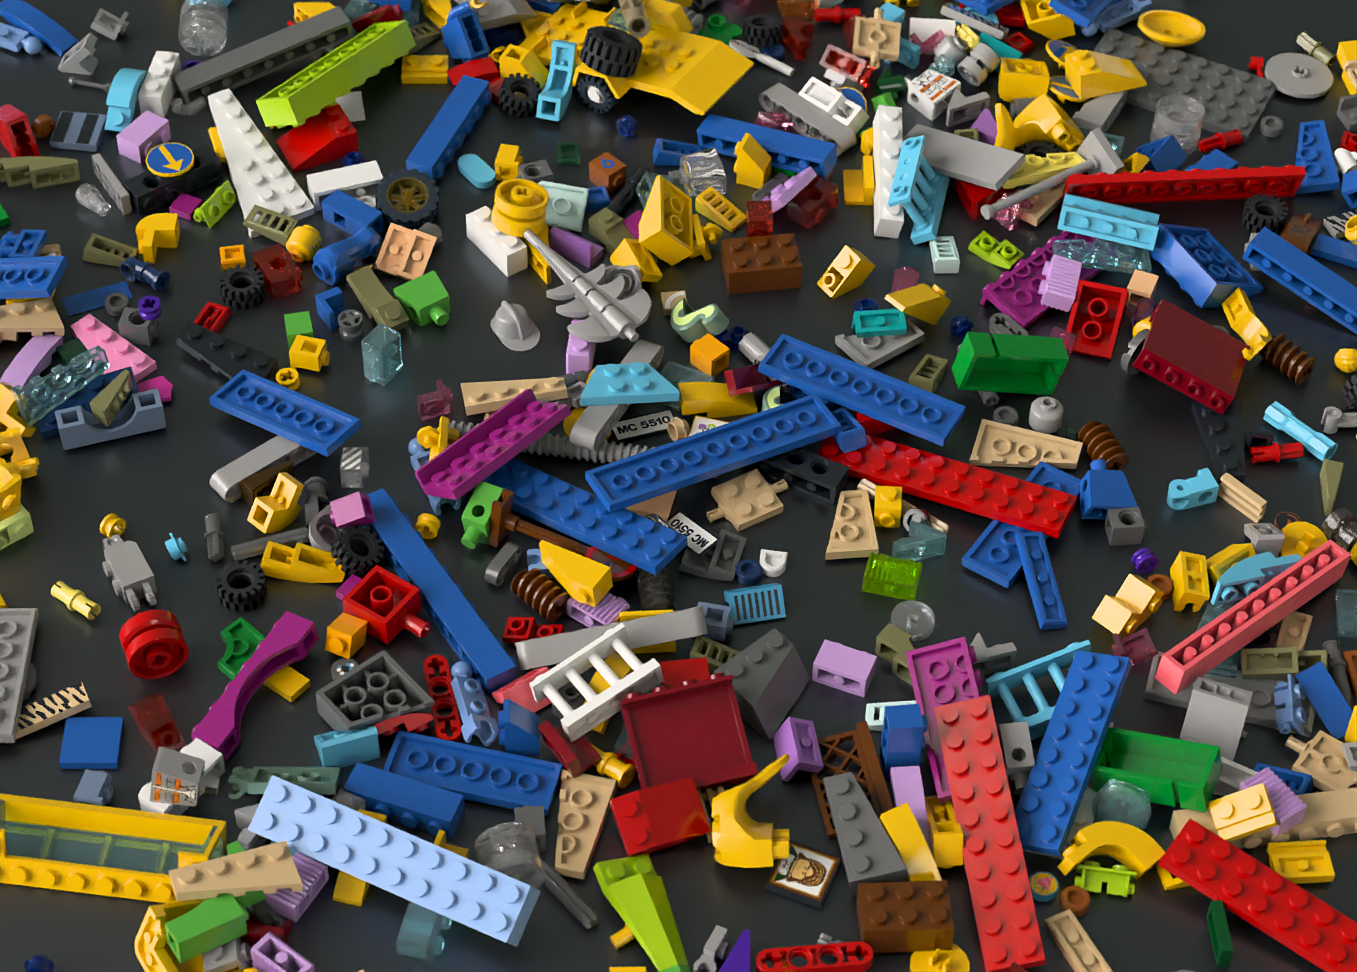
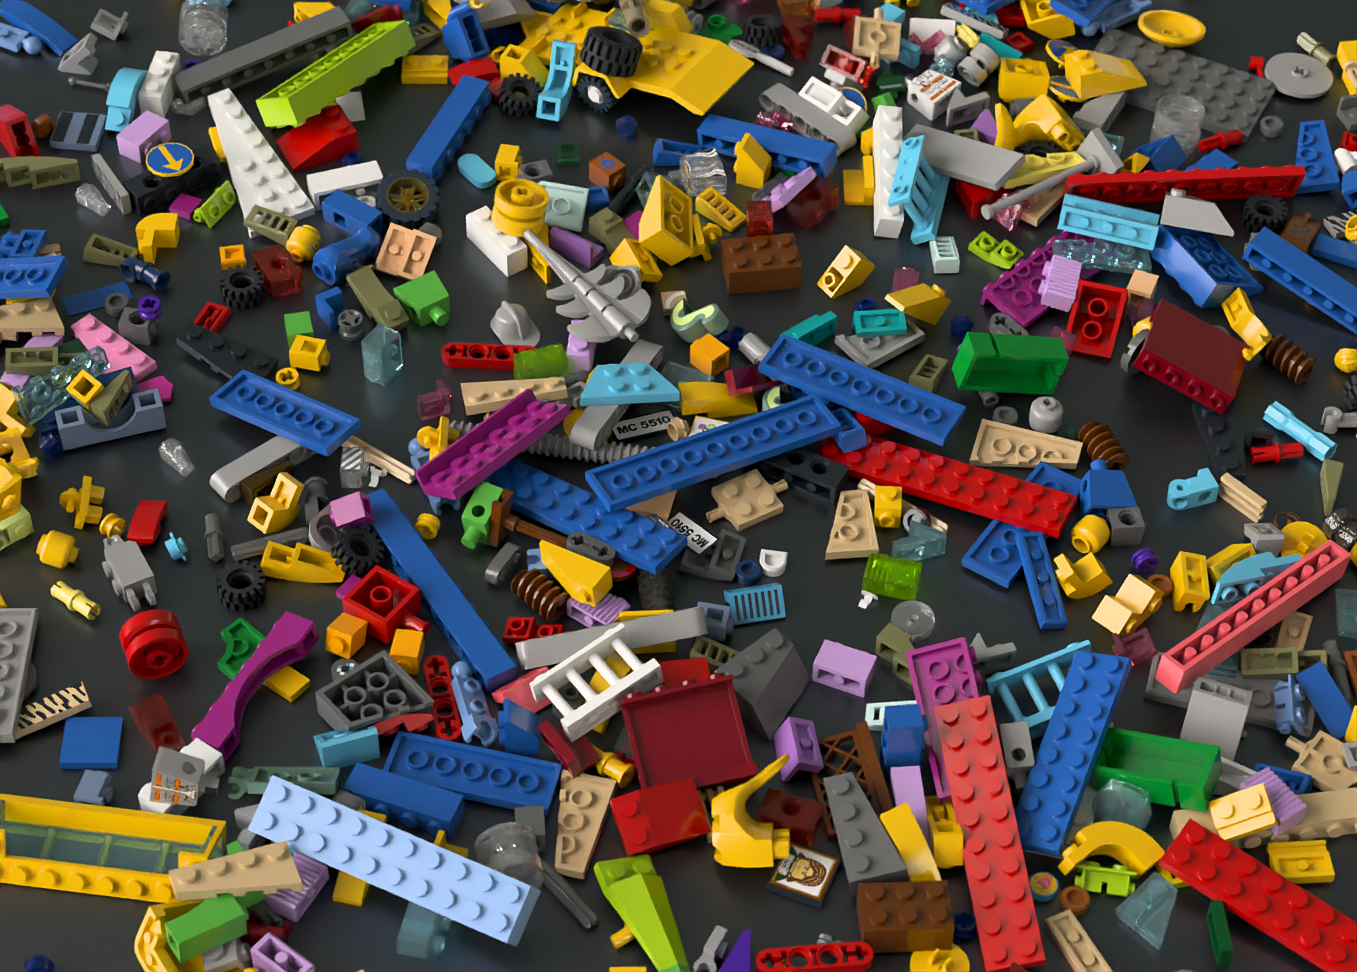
none -> olive slope [5,347,86,386]
none -> yellow head [36,530,79,569]
none -> clear blue plate [37,432,62,455]
none -> yellow hips [59,475,105,529]
none -> yellow brick [66,369,105,413]
none -> red slope [127,500,168,546]
none -> clear cone [159,438,194,476]
none -> tan axle [341,435,416,484]
none -> white piece [368,466,387,488]
none -> light orange brick [390,629,425,675]
none -> red beam [441,342,540,371]
none -> clear neon green brick [513,343,569,380]
none -> dark grey beam [566,532,615,567]
none -> clear red brick [757,788,824,847]
none -> teal panel [780,311,837,346]
none -> white piece [859,591,878,609]
none -> clear blue plate [953,911,978,939]
none -> yellow brick [1054,552,1113,599]
none -> yellow head [1071,515,1110,554]
none -> clear light blue wing [1115,871,1178,950]
none -> light grey wedge [1160,188,1234,237]

